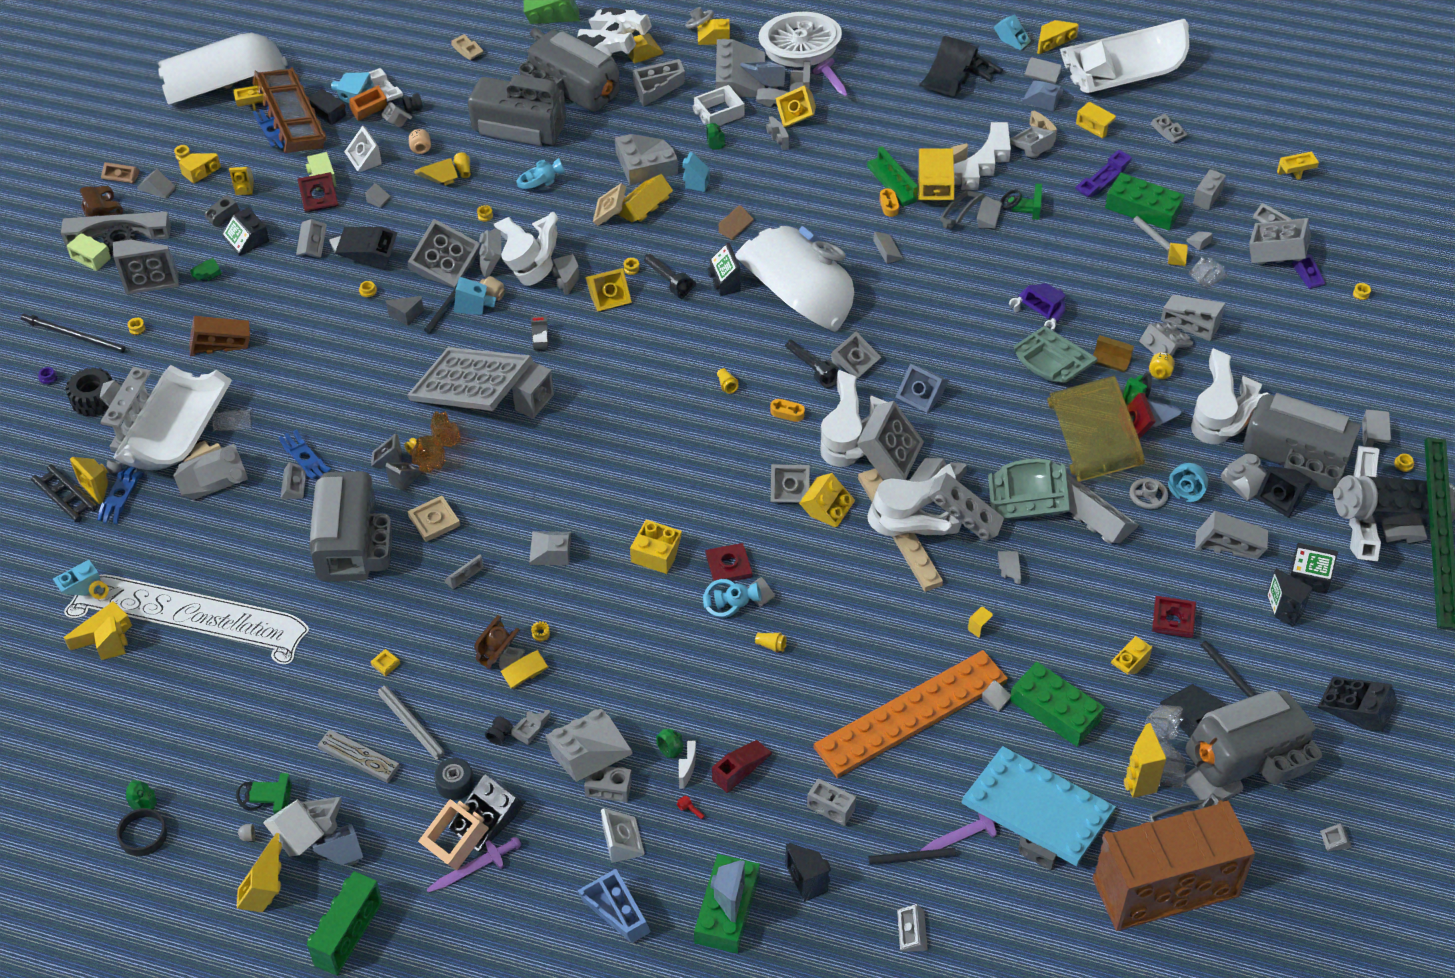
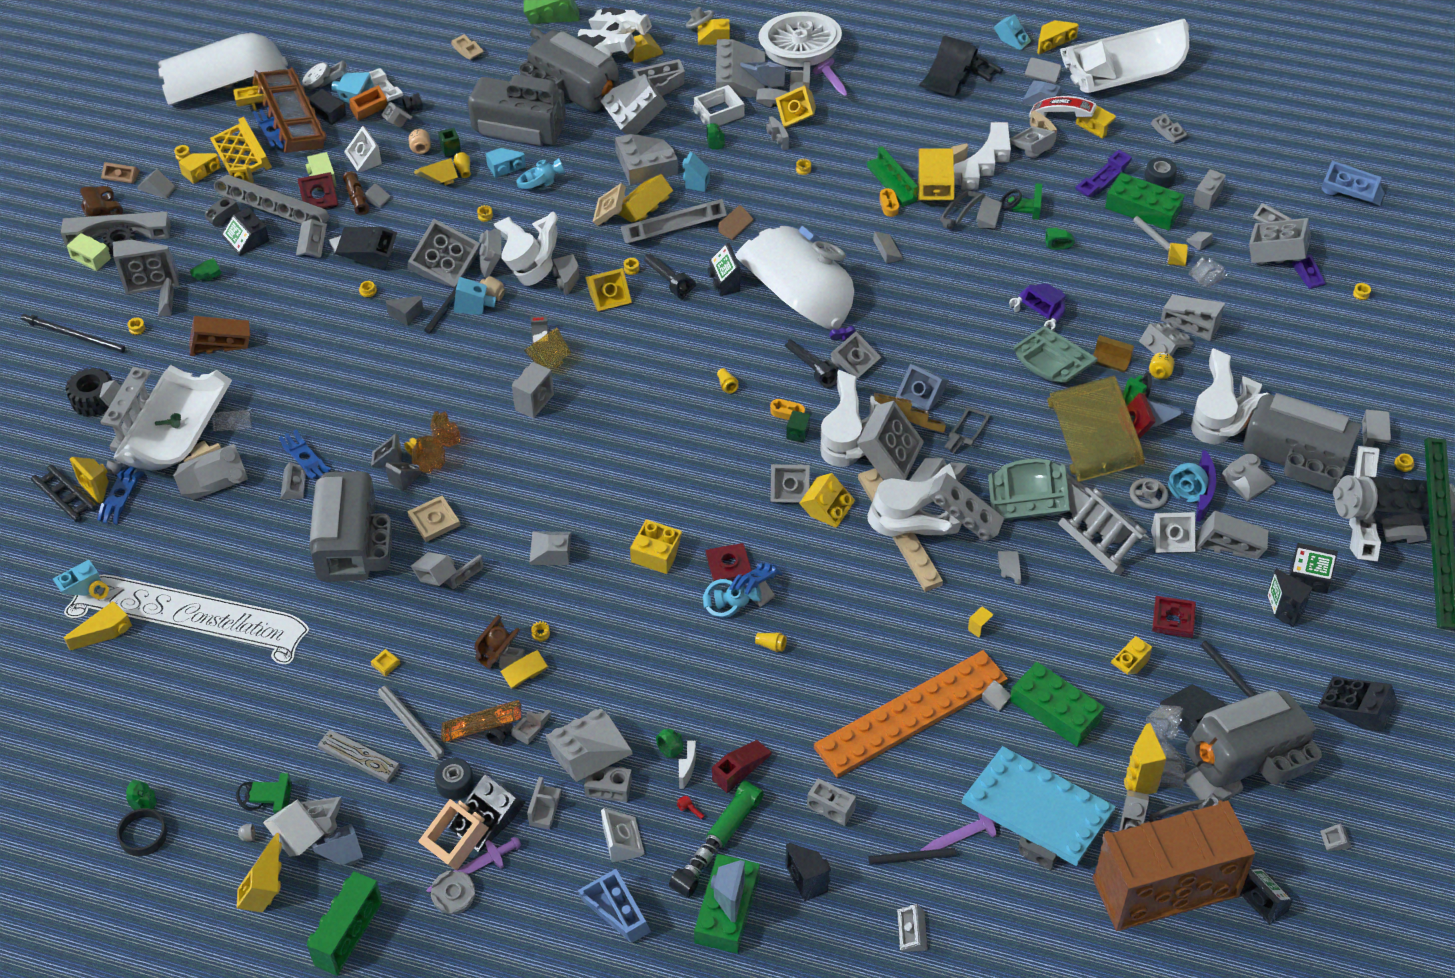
dark purple plate [38,367,57,384] -> none
yellow slope [94,615,128,660] -> none
light grey plate [407,347,533,411] -> none
black slope [1255,466,1313,517] -> none
yellow panel [1277,151,1319,180] -> none
none -> dark green hand [155,413,181,428]
none -> light grey slope [158,278,174,317]
none -> yellow fence [210,117,272,174]
none -> light grey beam [214,175,329,224]
none -> tile [302,62,331,90]
none -> light grey tile [319,60,347,88]
none -> reddish brown piece [343,171,370,215]
none -> light grey piece [411,552,457,586]
none -> light grey tile [431,870,475,915]
none -> dark green brick [438,128,461,157]
none -> clear orange tile [441,700,521,742]
none -> medium azure slope [486,148,526,178]
none -> clear yellow torso [524,328,571,369]
none -> light grey panel [527,777,561,830]
none -> light grey slope [600,74,668,135]
none -> light grey arch [621,199,727,243]
none -> piece [669,780,764,898]
none -> blue piece [729,563,783,595]
none -> dark green brick [786,410,810,443]
none -> yellow bush [796,159,811,175]
none -> dark purple piece [829,326,856,341]
none -> pearl gold slope [874,393,946,433]
none -> dark grey sword [944,407,990,454]
none -> slope [1029,96,1097,117]
none -> green rock [1045,228,1075,250]
none -> light grey fence [1058,487,1150,575]
none -> light grey slope [1119,790,1149,831]
none -> black wheel [1145,157,1177,188]
none -> white slope [1151,512,1195,553]
none -> dark purple slope [1196,450,1216,522]
none -> black slope [1240,868,1293,925]
none -> medium blue slope [1322,160,1385,206]

